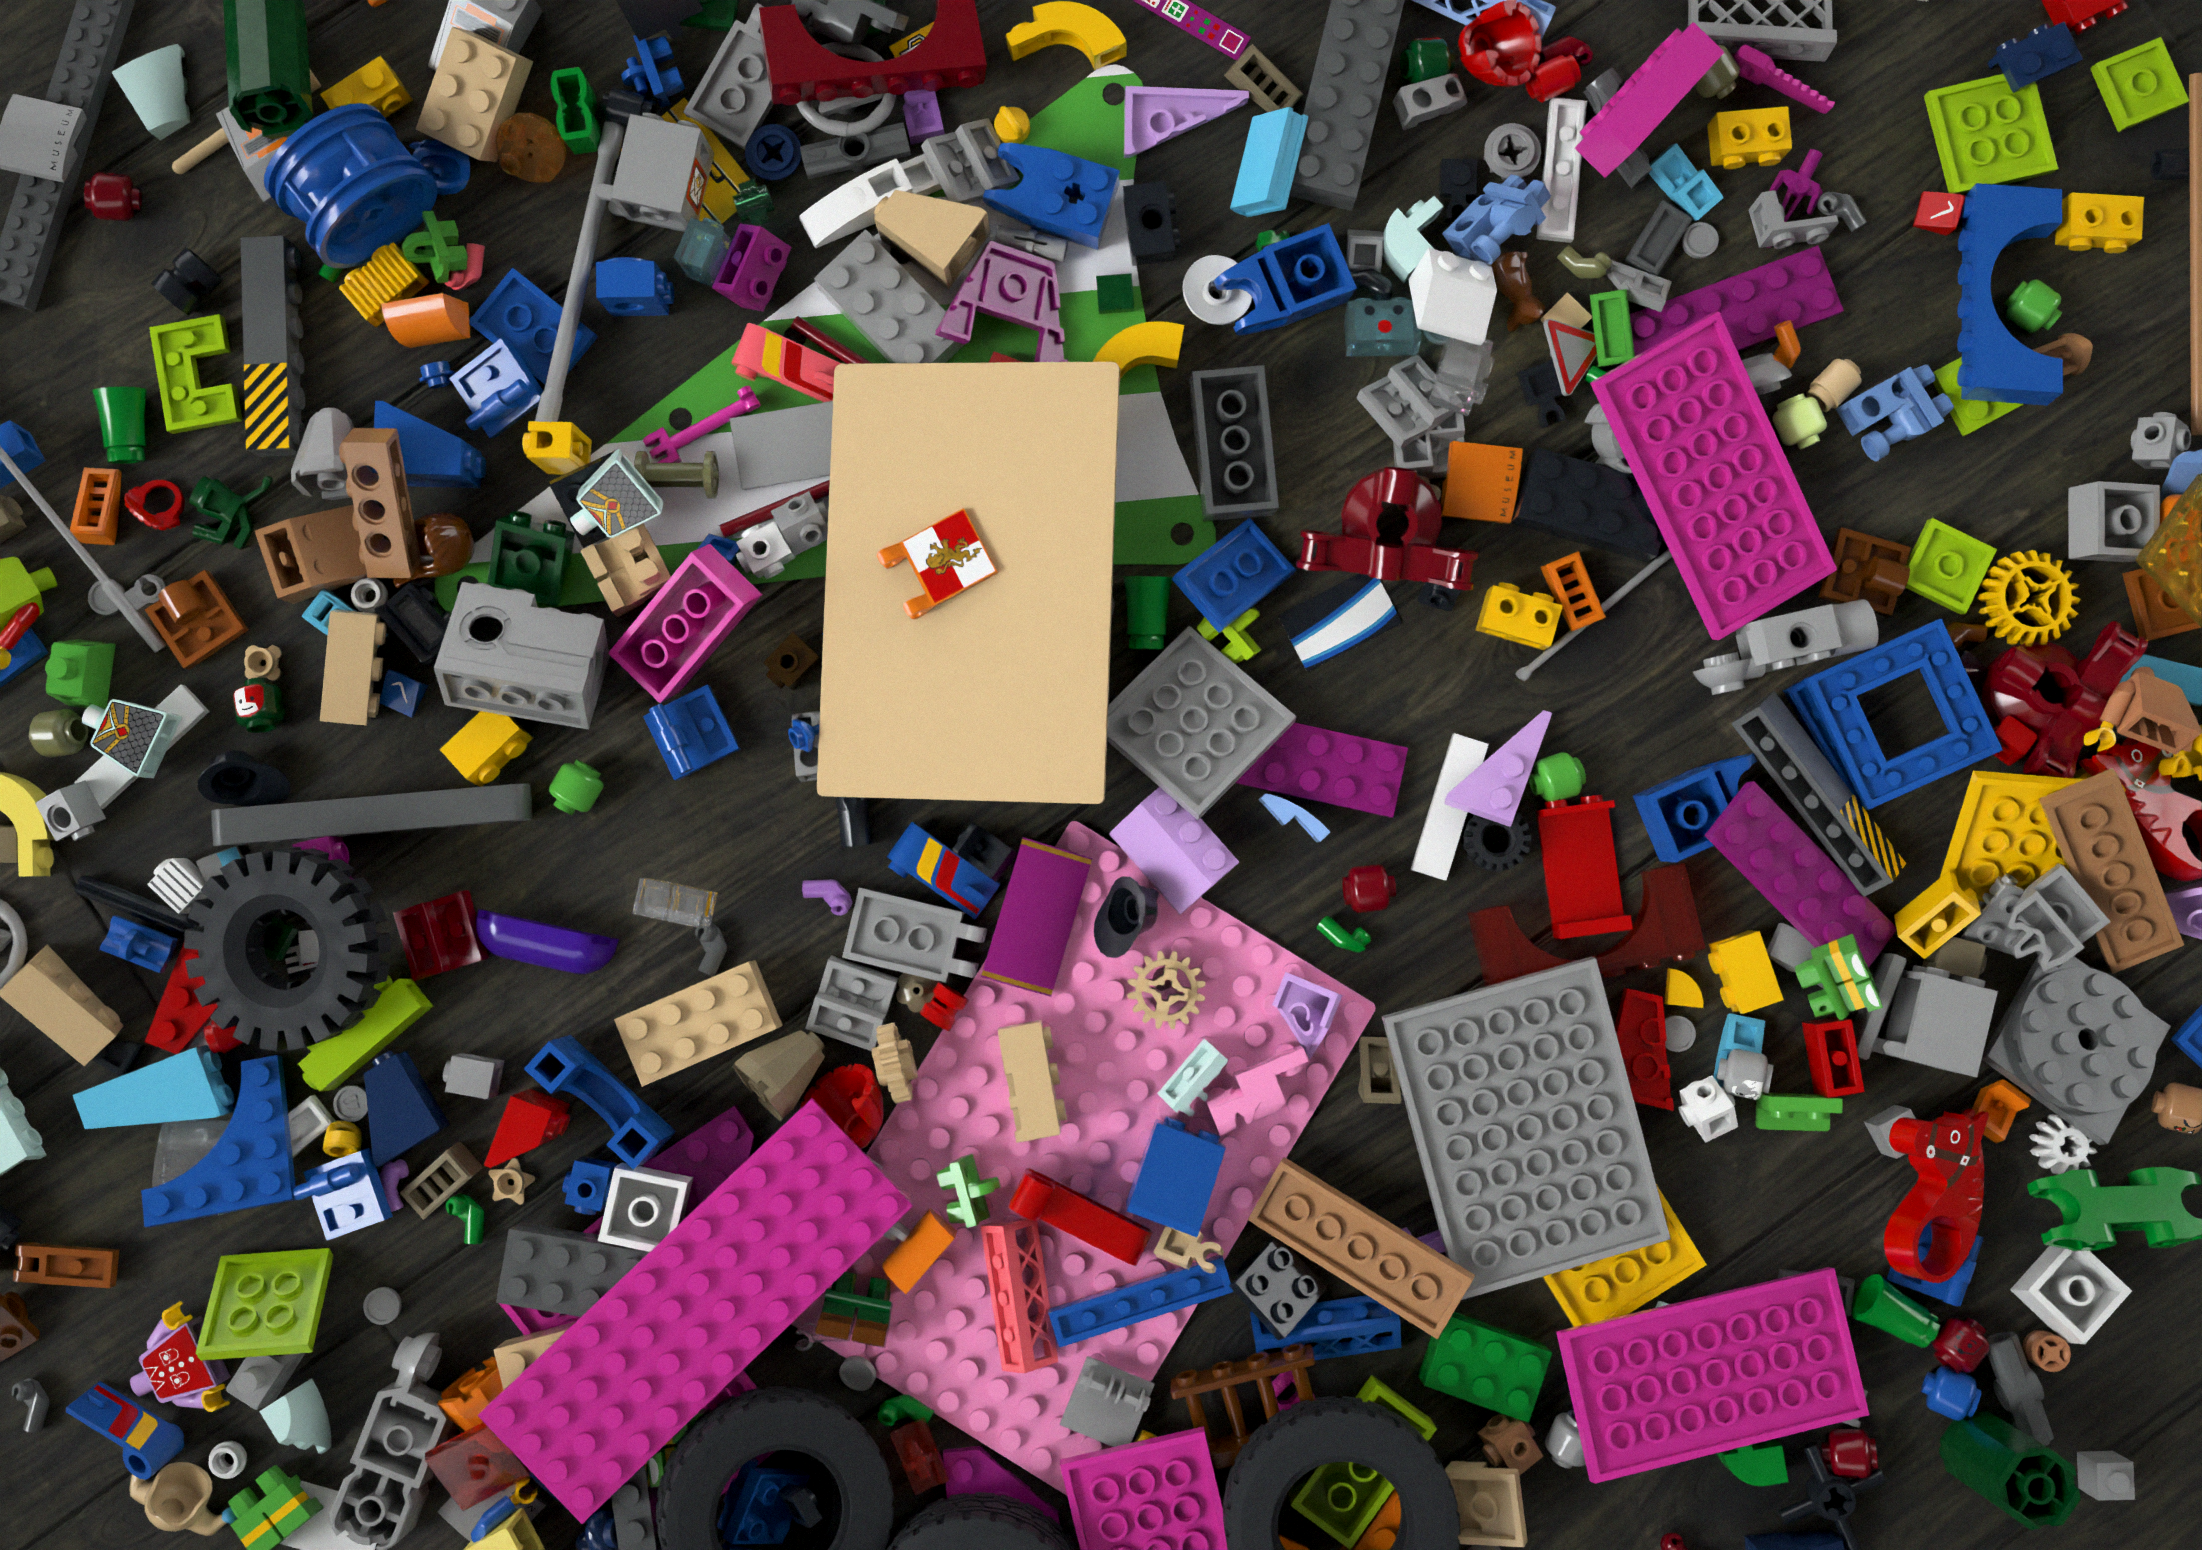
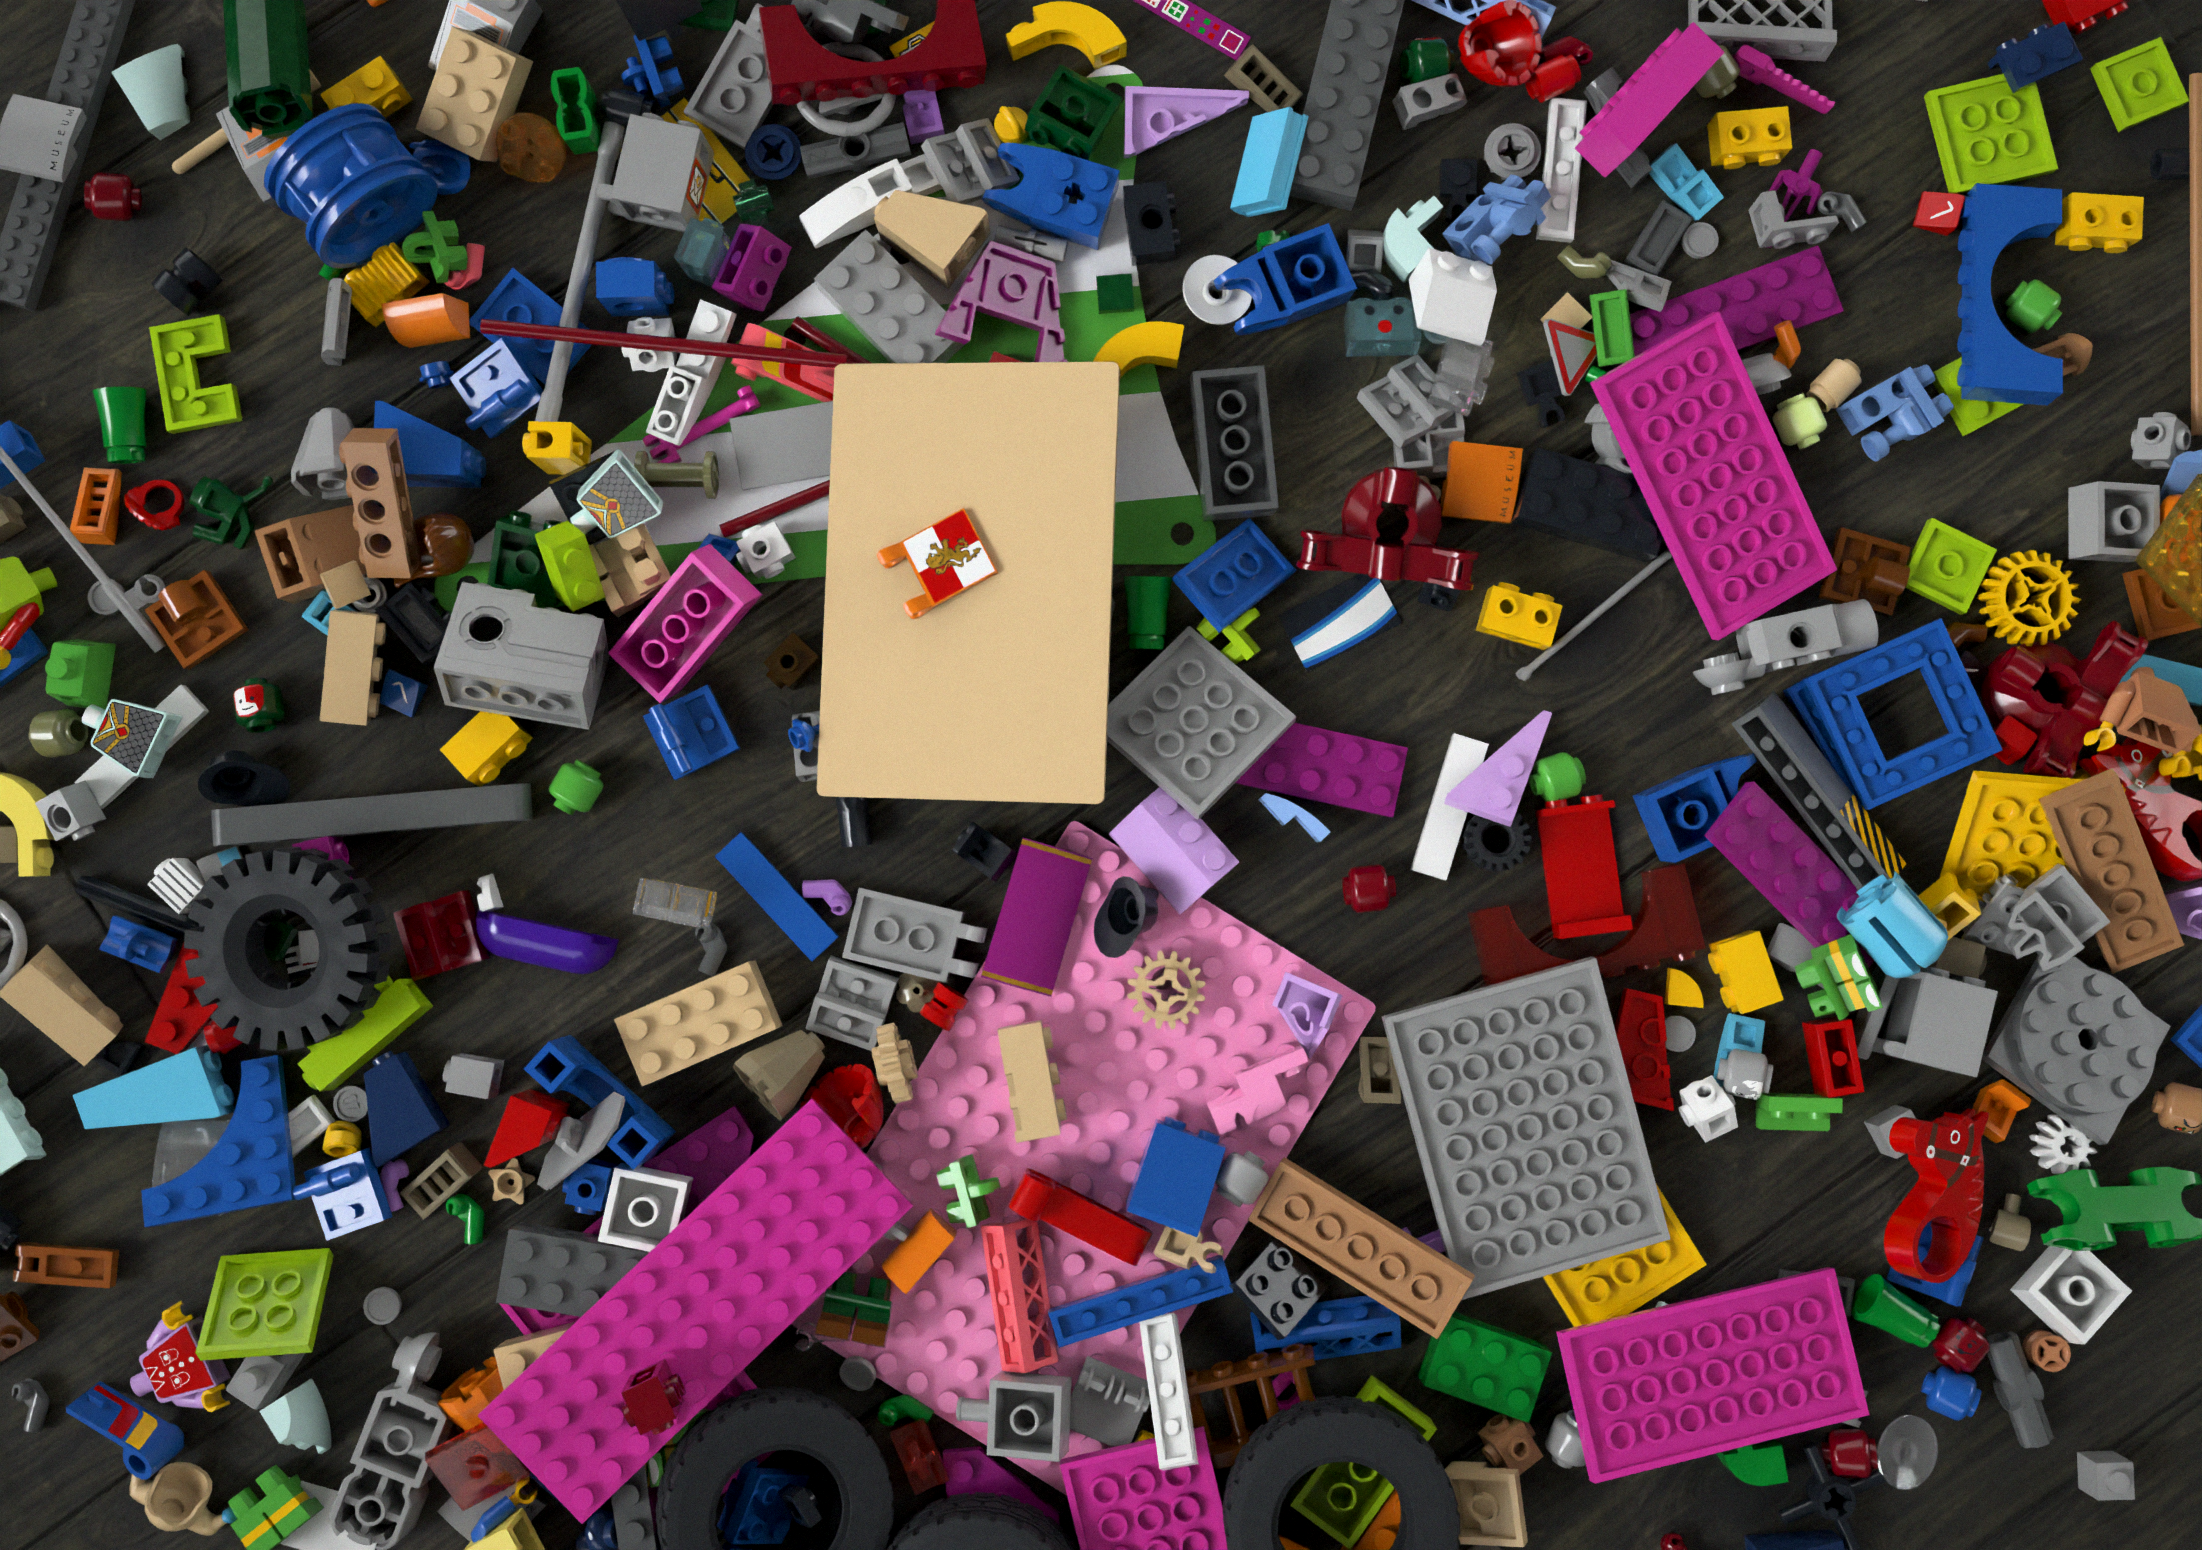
white plate [209,1441,247,1479] -> none
dark grey brick [240,236,306,457] -> none
tan plate [244,645,282,681] -> none
light grey brick [771,491,828,556] -> none
blue door [887,822,1000,919] -> none
light aqua plate [1157,1039,1229,1116] -> none
green arm [1317,916,1371,953] -> none
reddish brown animal [1487,251,1545,332] -> none
orange slope [1540,551,1606,632] -> none
dark green brick [1939,1410,2081,1530] -> none
none -> tan tile [319,560,371,609]
none -> light grey slope [321,278,352,366]
none -> white tile [477,873,504,912]
none -> dark red piece [480,319,847,368]
none -> lime brick [535,520,606,612]
none -> light grey shield [537,1092,625,1190]
none -> white brick [621,317,677,372]
none -> dark red brick [621,1359,686,1436]
none -> white slope [646,299,737,446]
none -> blue tile [715,832,839,961]
none -> light grey brick [956,1371,1072,1462]
none -> dark green plate [1024,64,1123,161]
none -> white tile [1139,1313,1199,1471]
none -> light grey head [1215,1150,1269,1207]
none -> medium azure cylinder [1837,871,1948,979]
none -> clear dish [1877,1415,1938,1490]
none -> dark tan piece [1989,1194,2031,1251]

